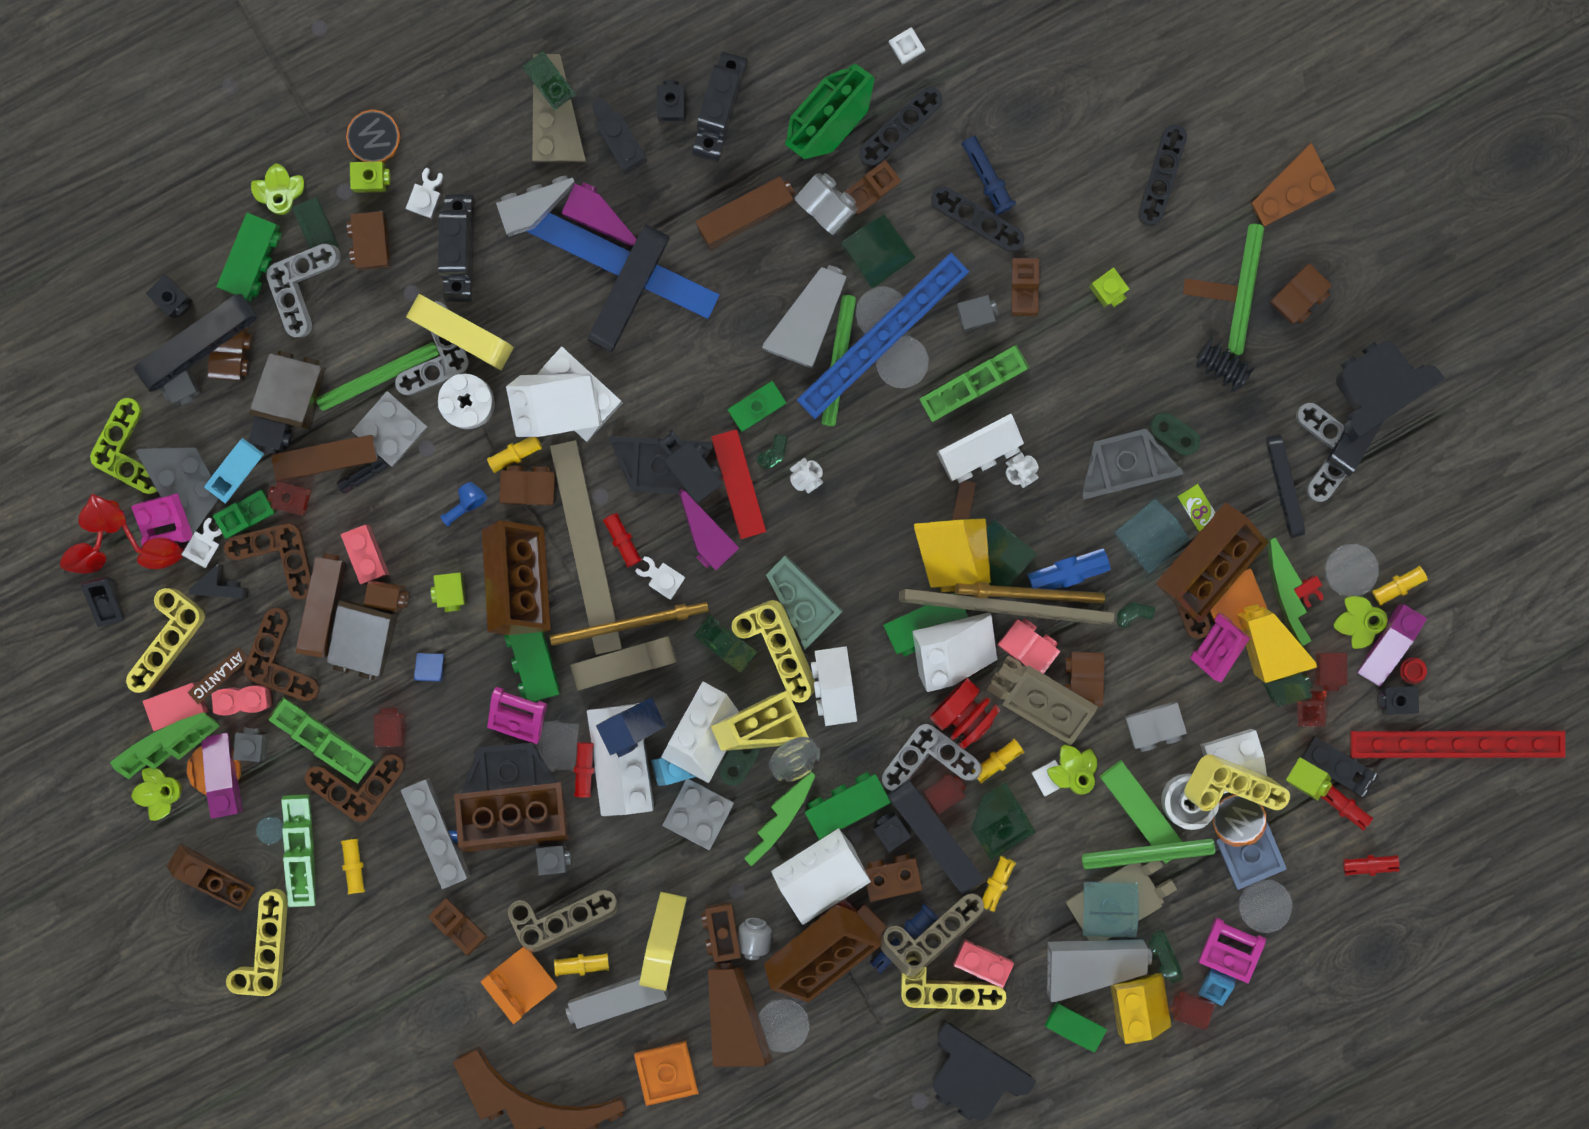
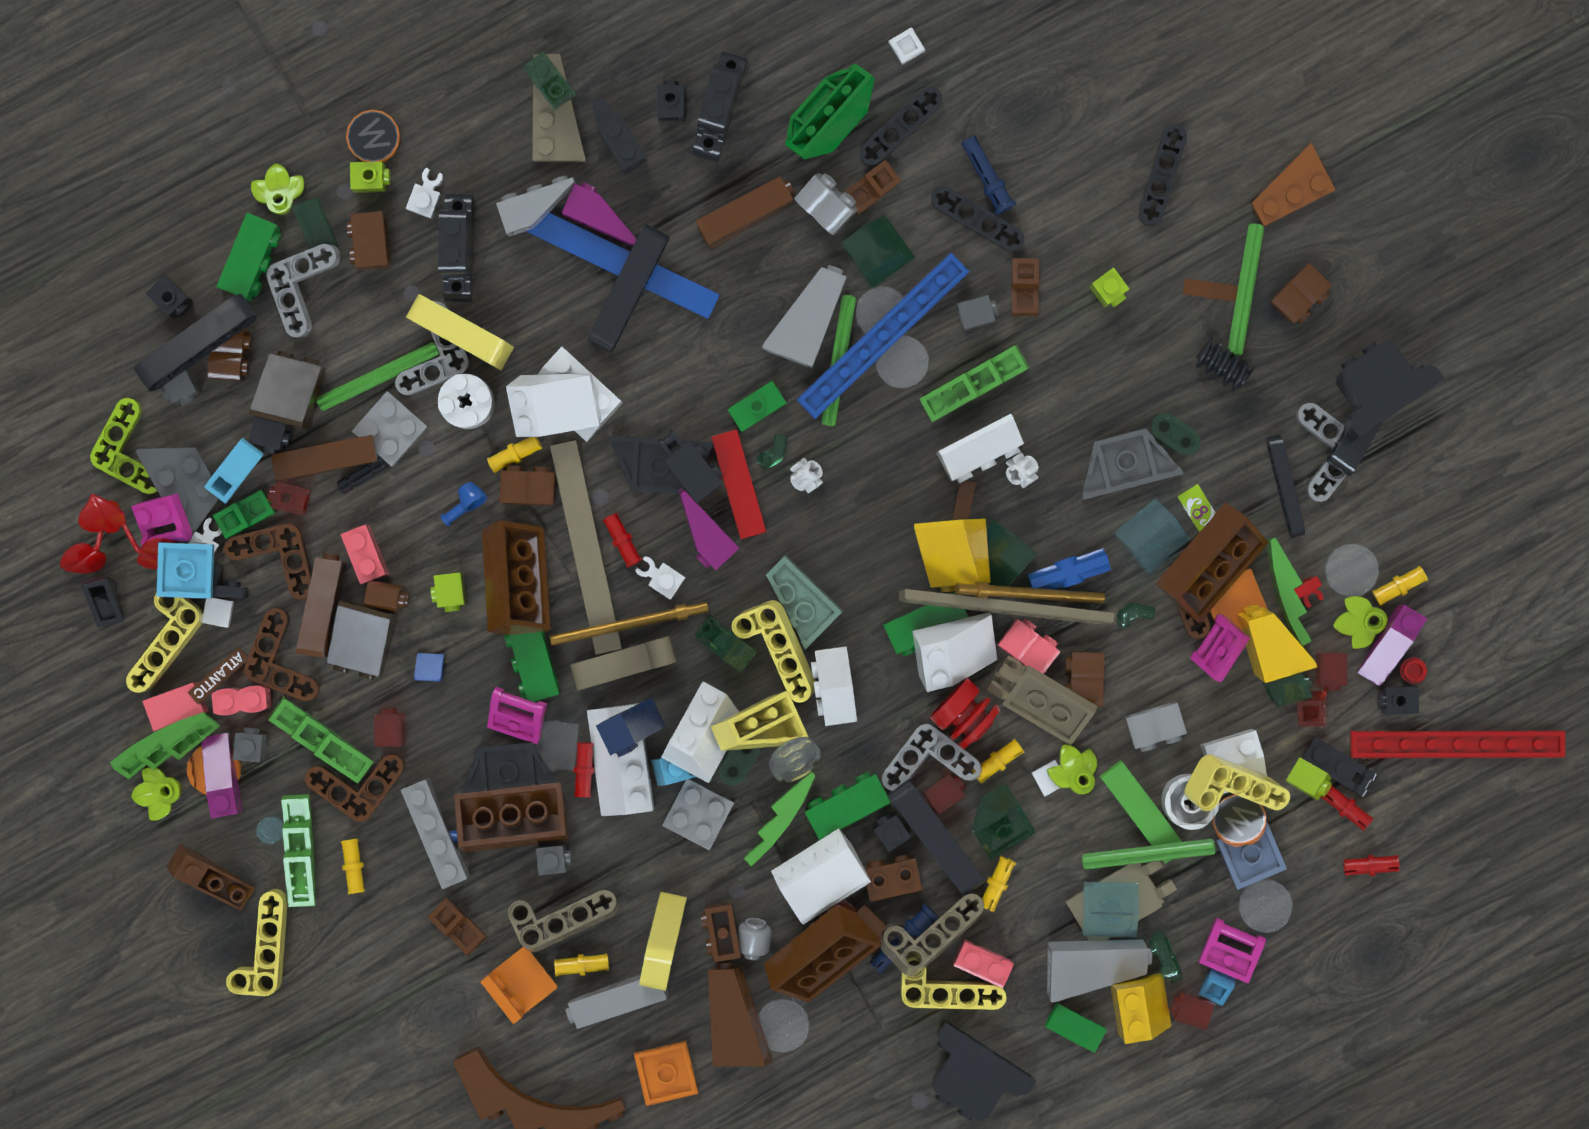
none -> medium azure plate [156,543,214,599]
none -> white tile [201,597,235,628]

